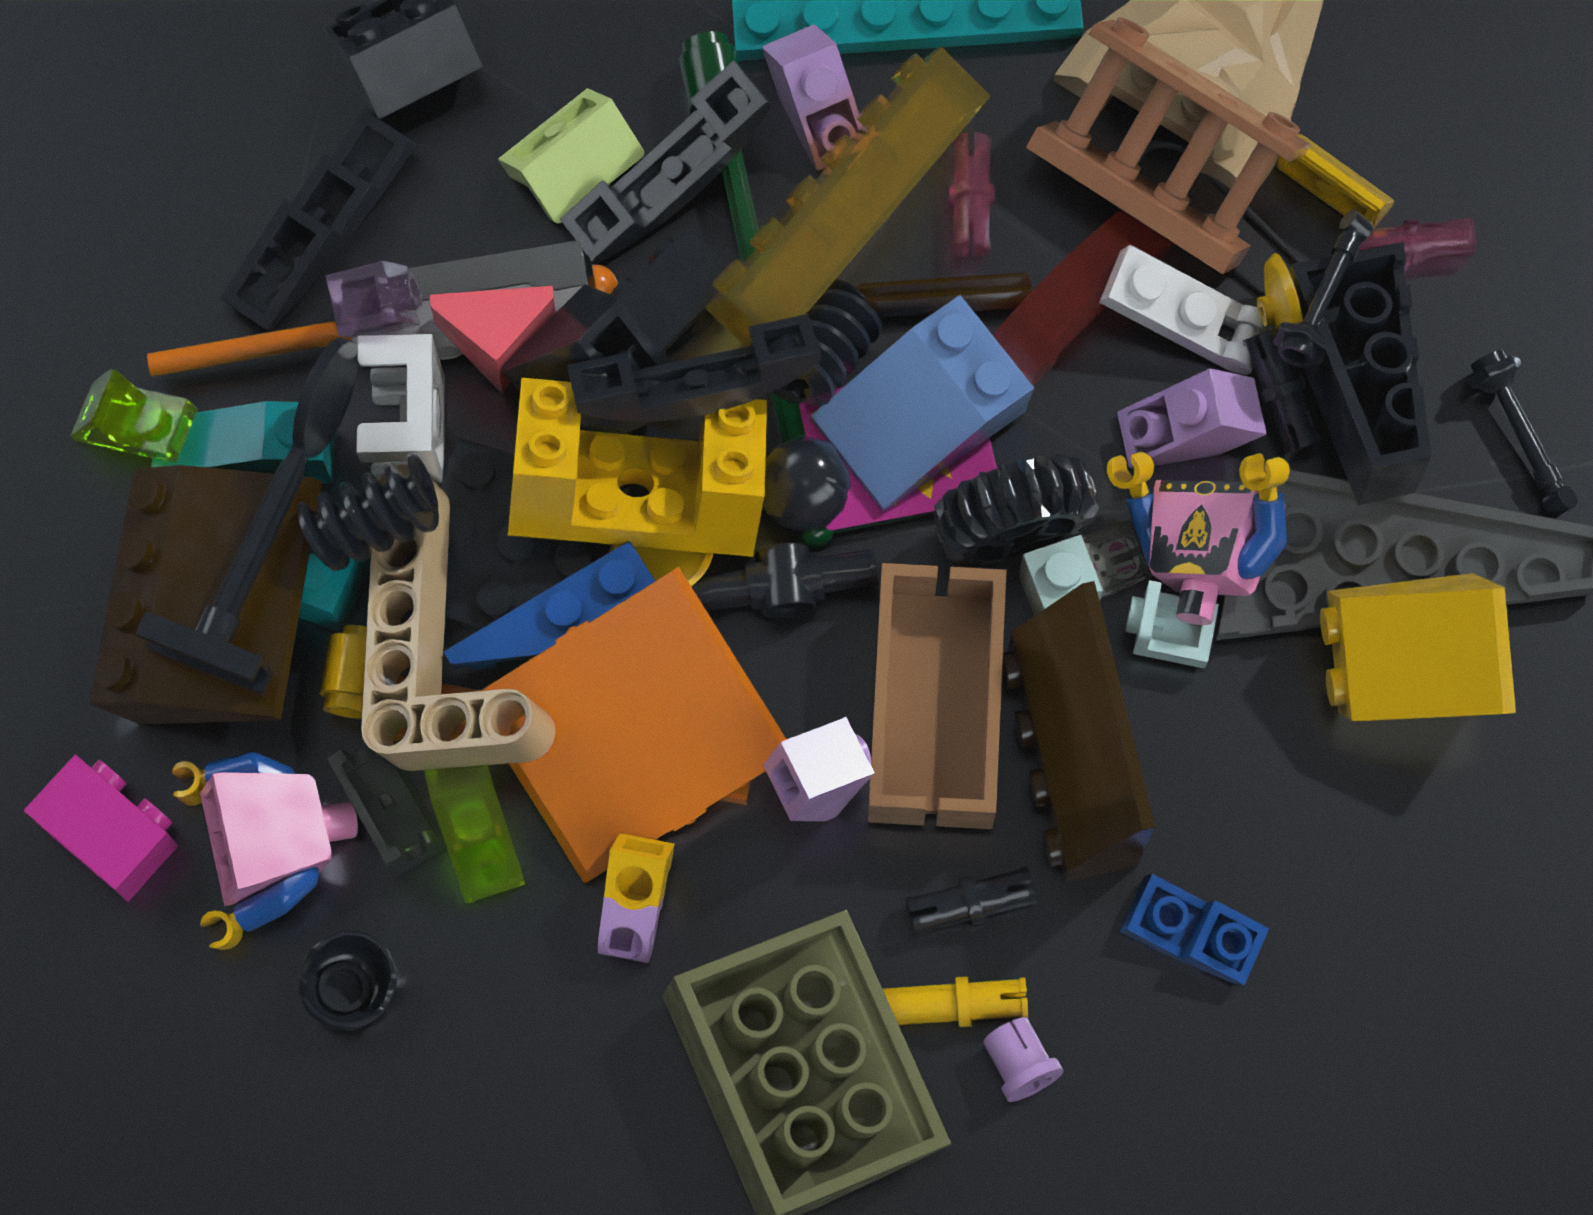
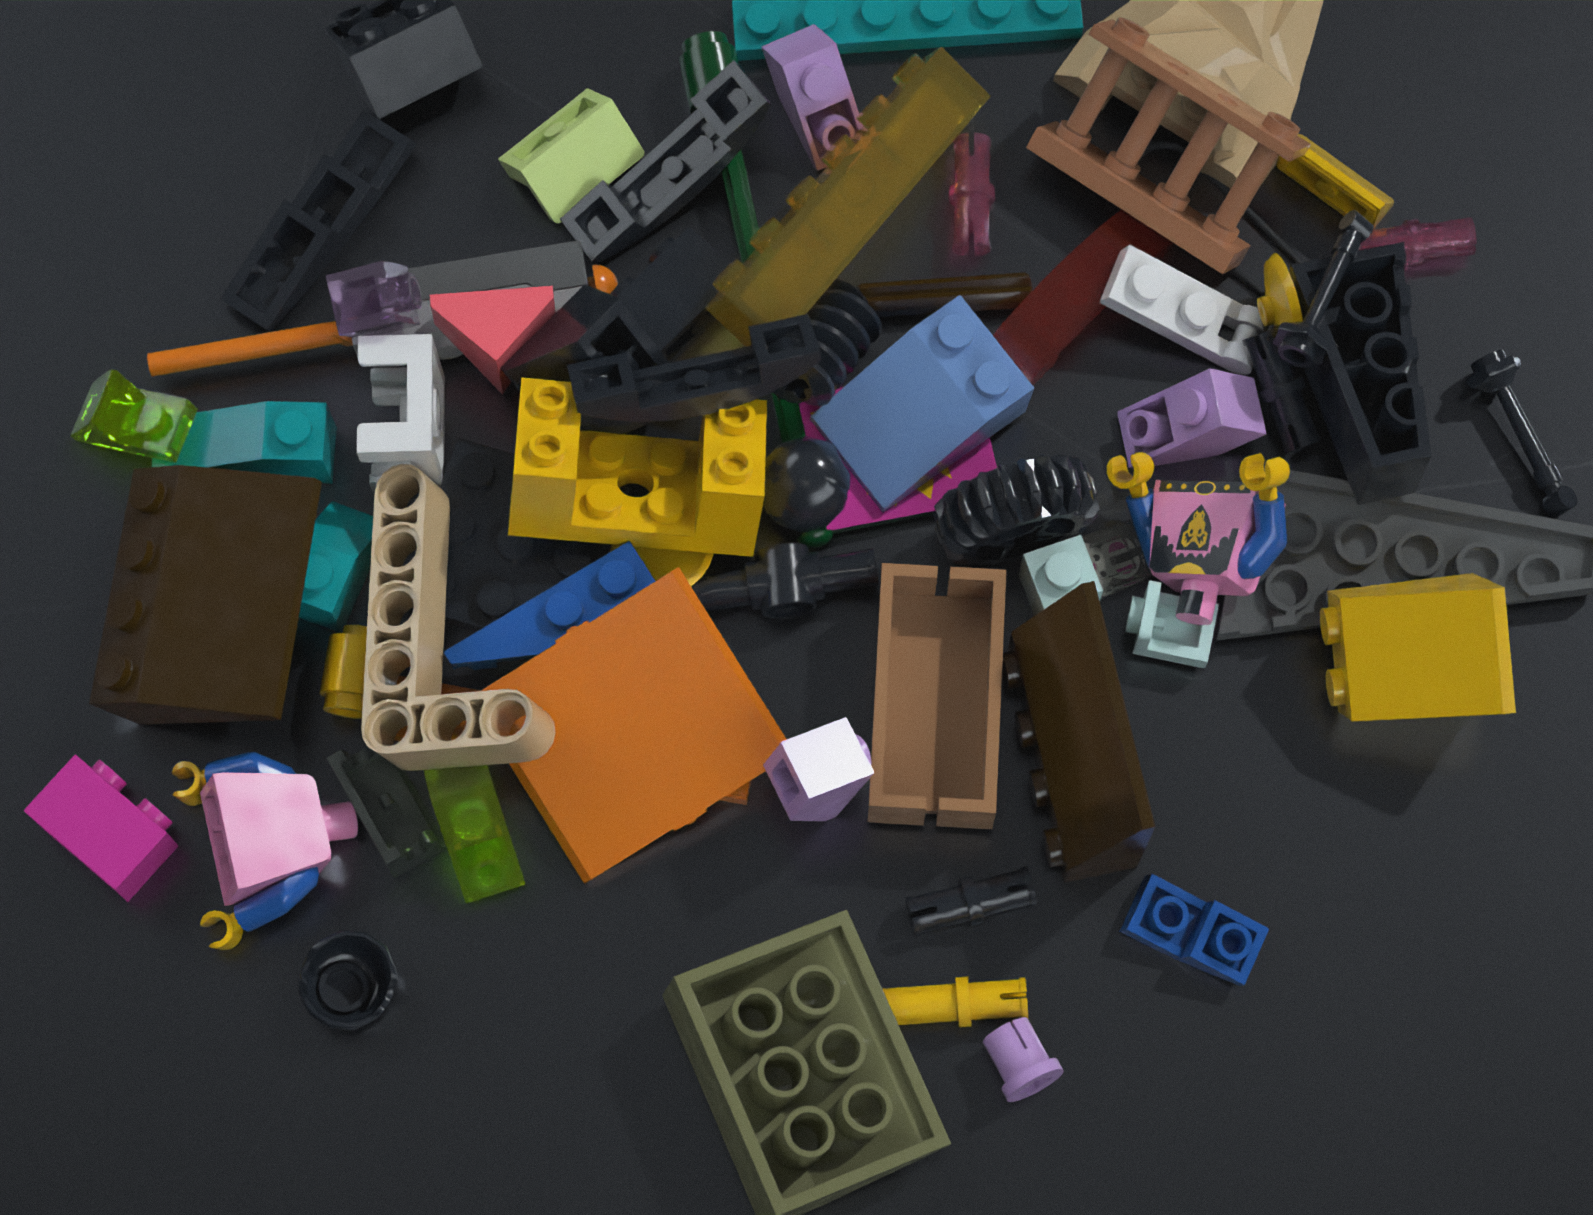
black piece [135,337,359,696] -> none
black piece [298,453,439,571] -> none
leg [598,833,675,963] -> none

